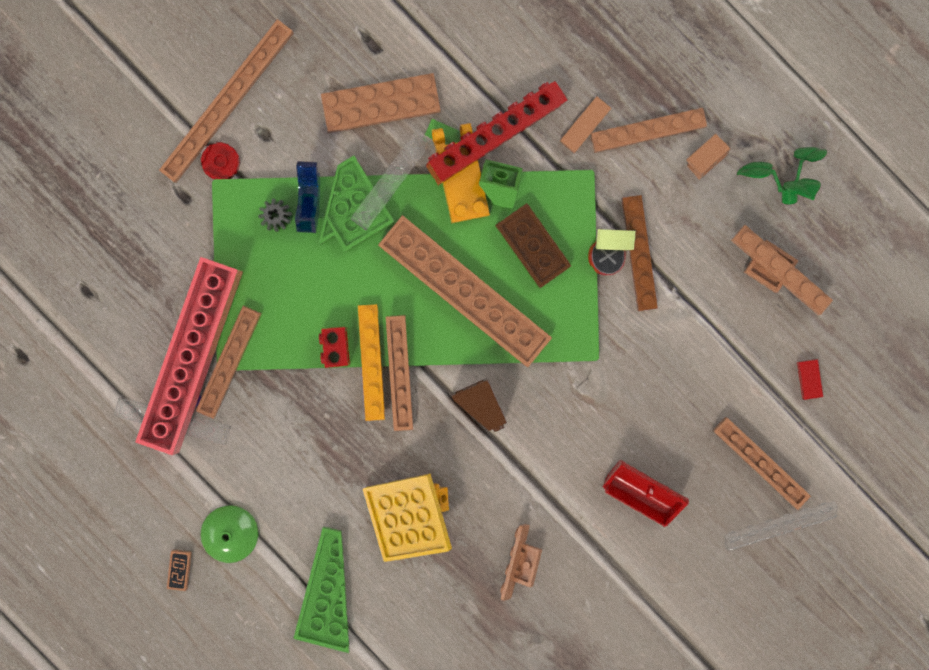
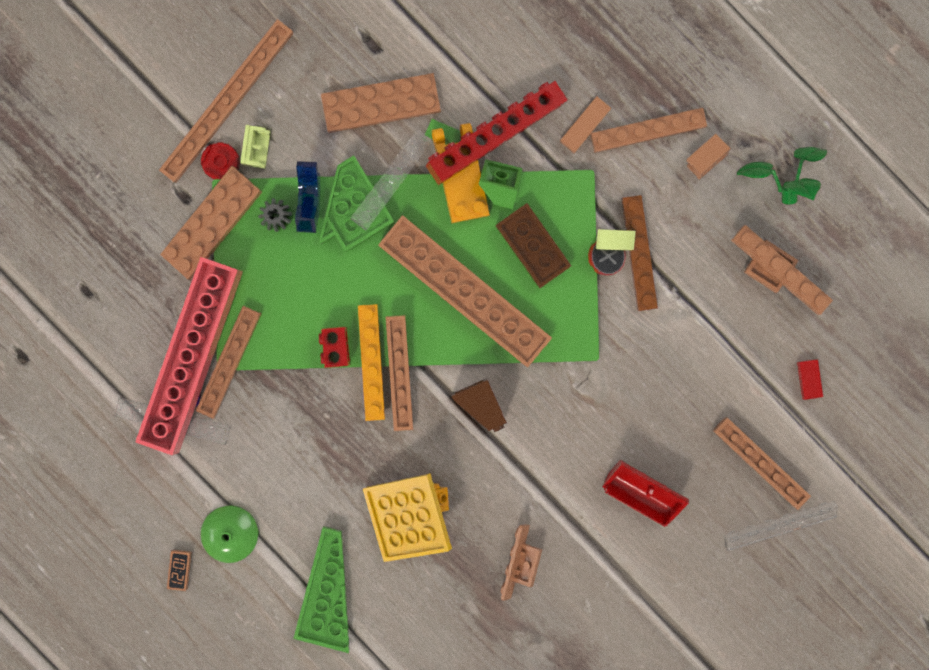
none -> nougat plate [160,166,262,280]
none -> yellowish green hinge [240,125,271,169]

